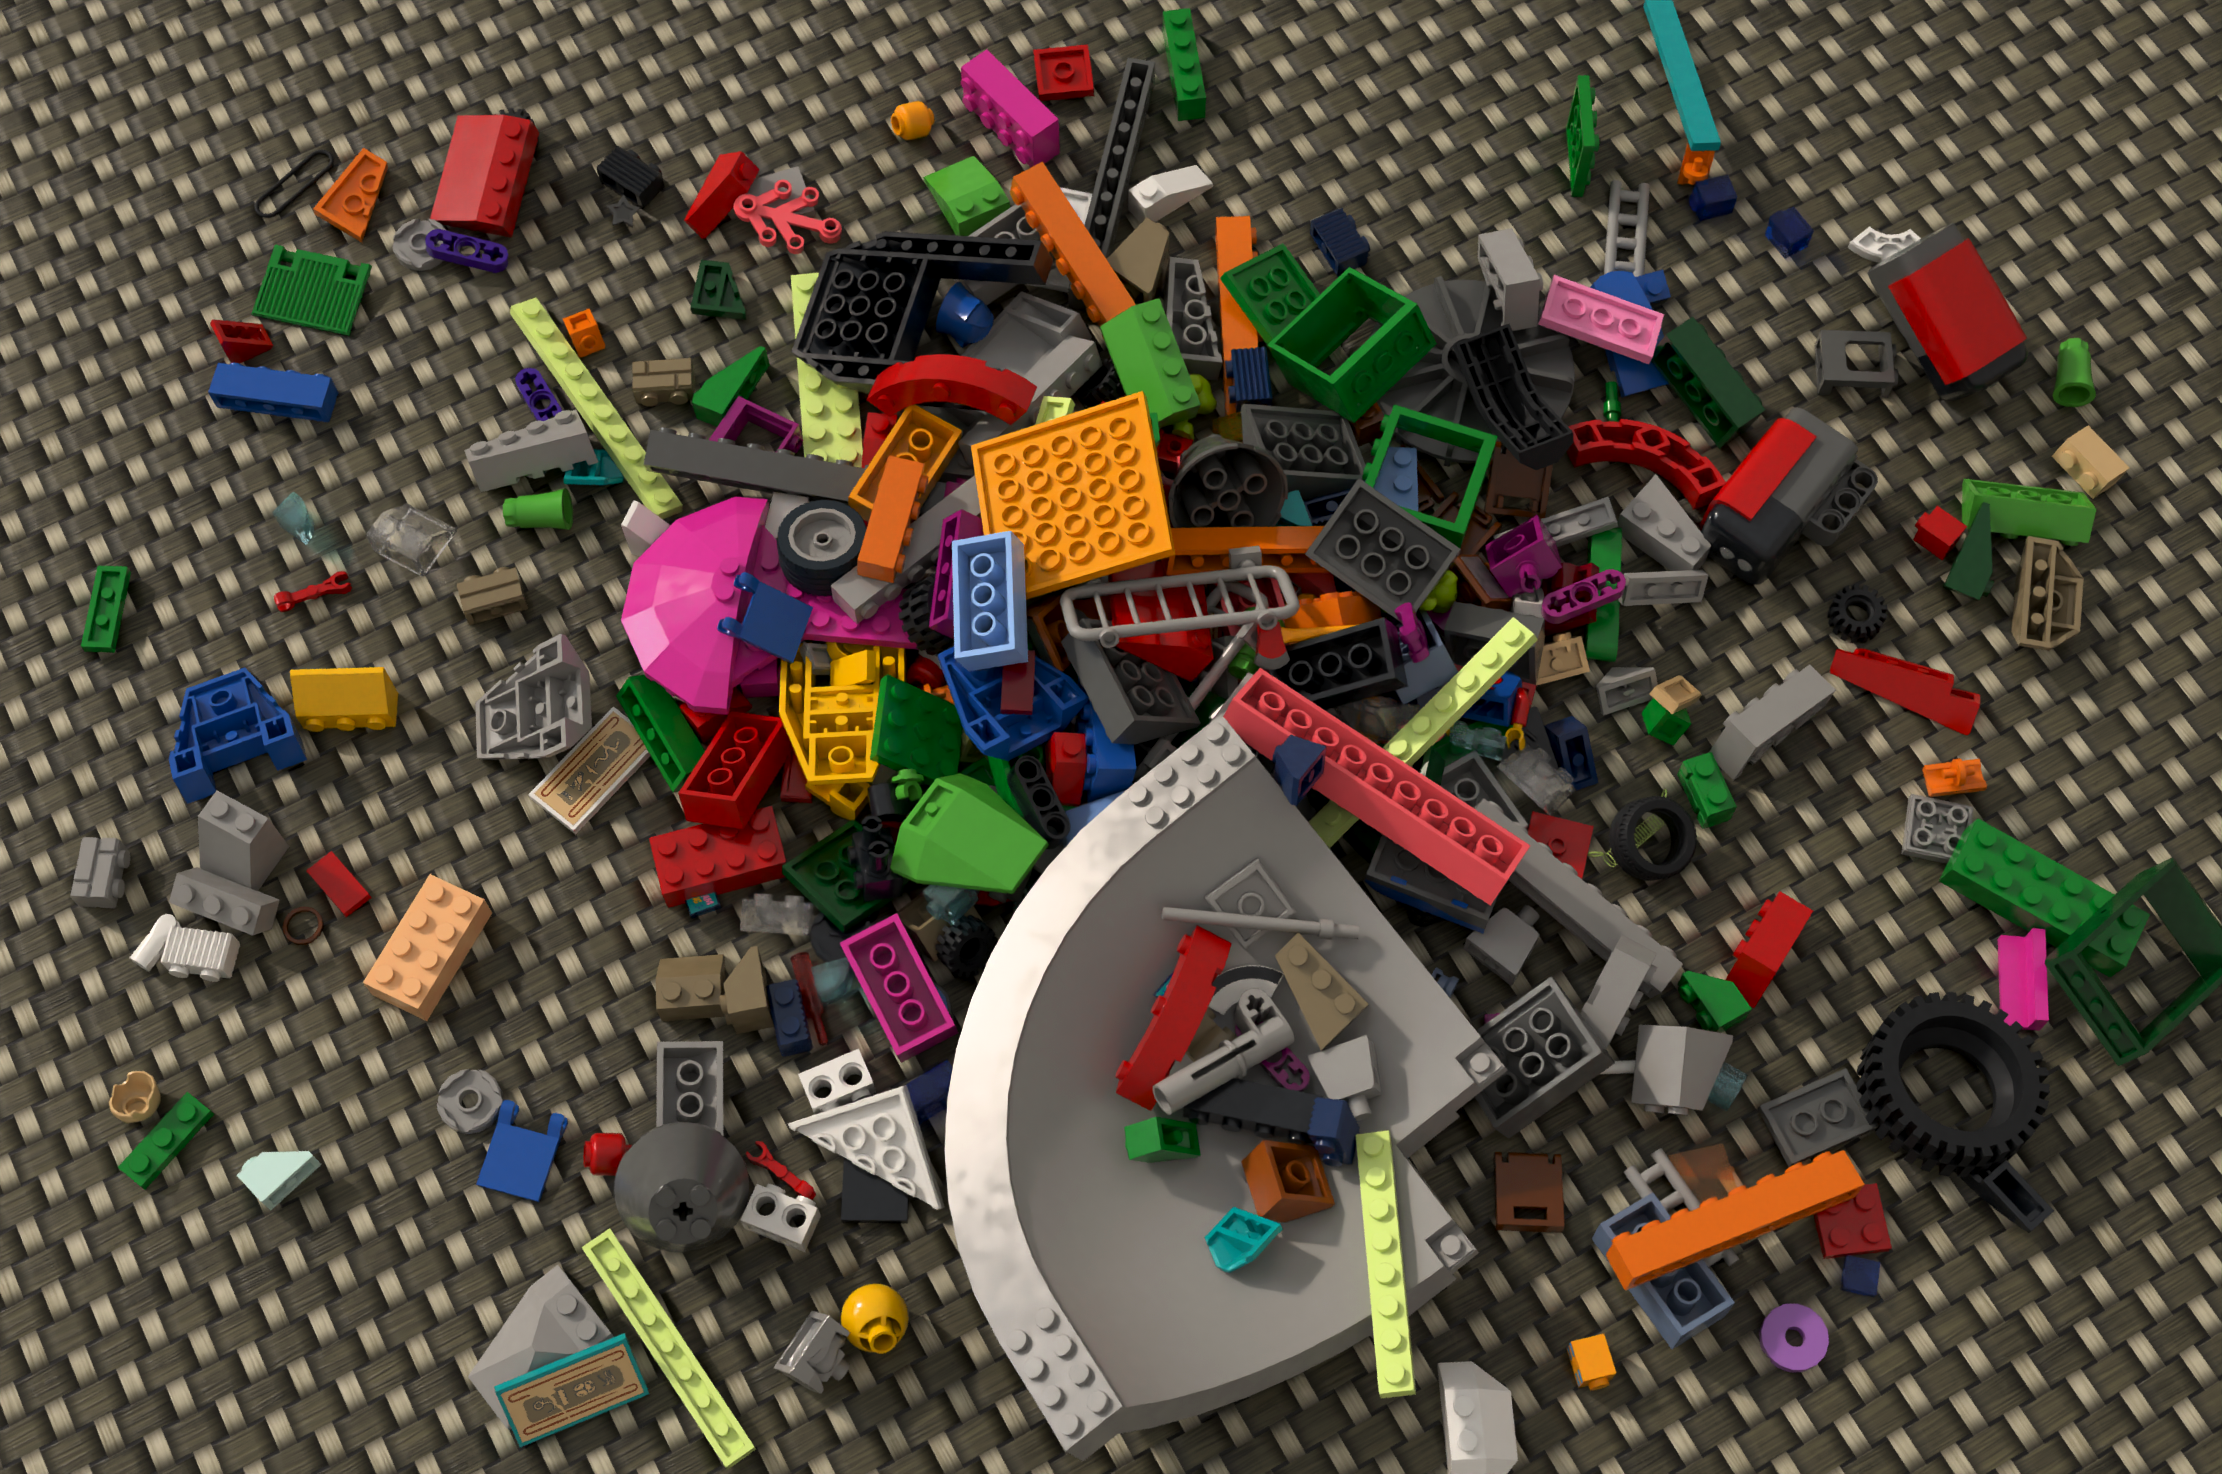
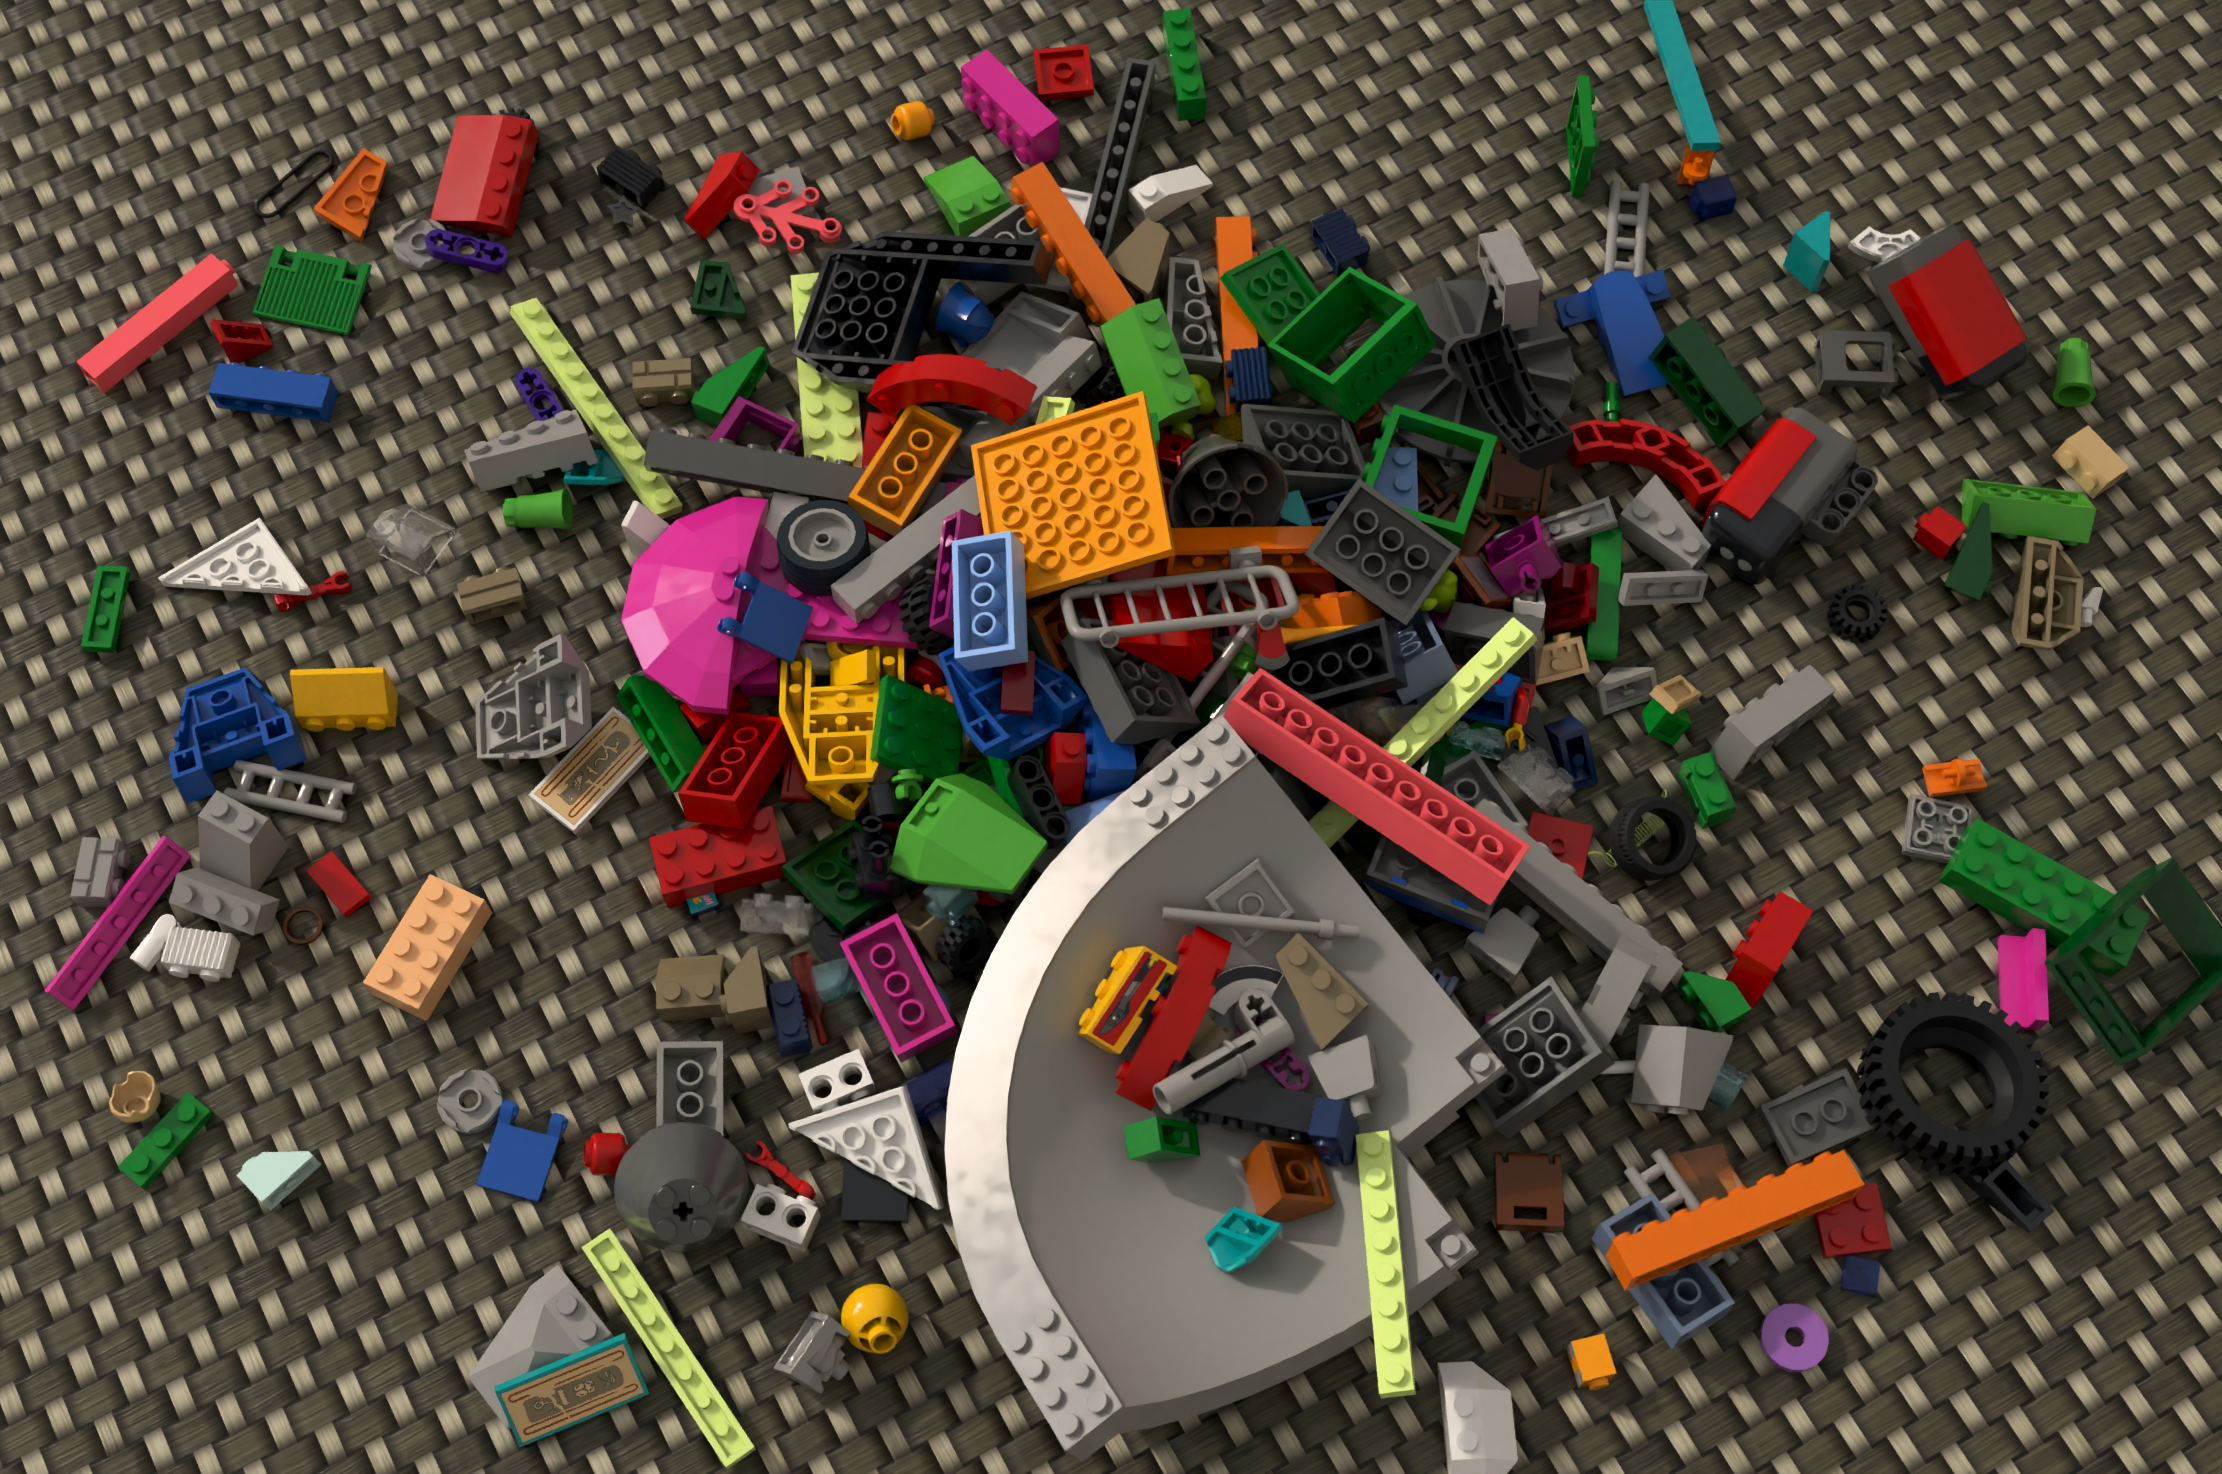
clear light blue brick [272,492,314,545] -> none
orange bracket [563,308,606,358] -> none
orange brick [857,455,929,583] -> none
dark blue slope [1272,735,1326,806] -> none
magenta plate [1394,602,1430,663] -> none
bright pink plate [1538,275,1664,364] -> none
magenta beam [1541,569,1626,624] -> none
clear blue brick [1765,206,1814,259] -> none
red wedge [1830,649,1980,735] -> none
none -> dark pink plate [44,836,191,1010]
none -> coral brick [76,253,238,394]
none -> white tile [158,518,312,596]
none -> light grey bar [224,760,357,823]
none -> wedge [1078,946,1178,1054]
none -> teal slope [1783,211,1830,293]
none -> white bar [2081,587,2103,627]

